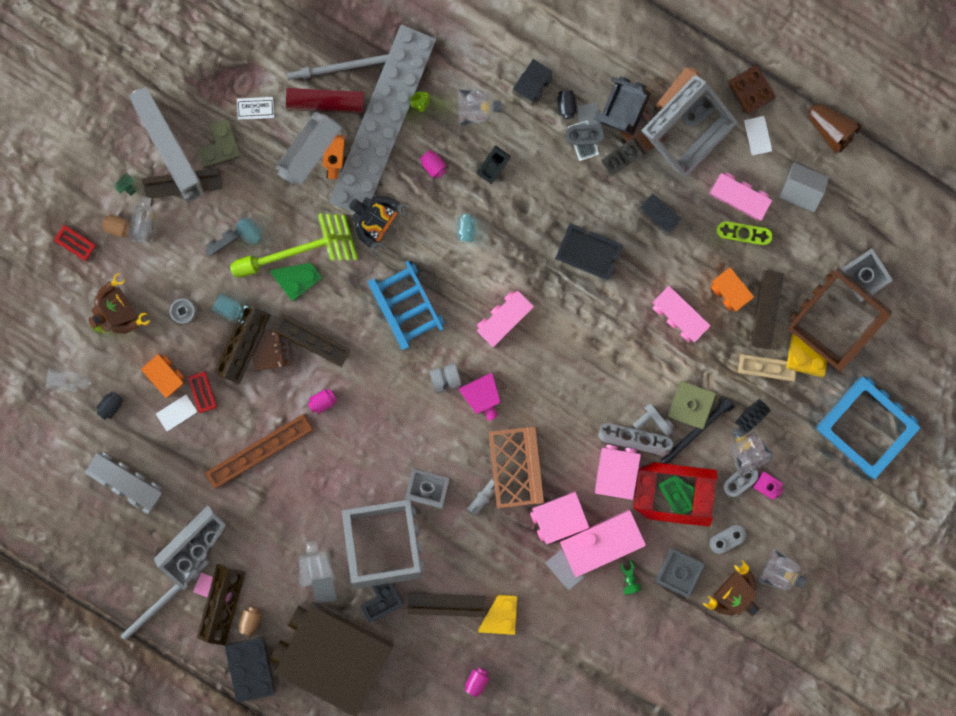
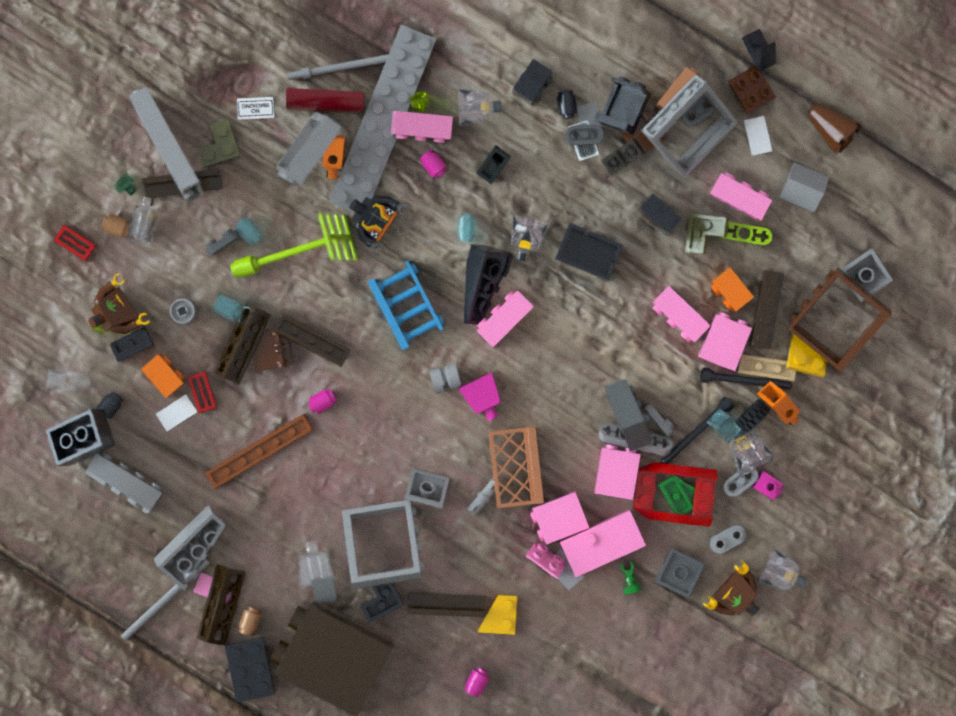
green wing [270,263,322,301] -> none
olive plate [668,381,717,430] -> none
dark azure piece [815,376,921,479] -> none
none -> black brick [46,409,115,466]
none -> black hinge [110,326,154,362]
none -> bright pink brick [391,111,453,143]
none -> black wedge [464,244,514,325]
none -> torso [511,215,549,262]
none -> bright pink hinge [526,541,567,579]
none -> dark grey wedge [604,379,651,452]
none -> olive plate [685,214,729,254]
none -> bright pink brick [698,312,752,371]
none -> black piece [700,367,792,390]
none -> clear light blue brick [707,409,741,443]
none -> black slope [742,29,776,72]
none -> orange torso [757,381,800,425]

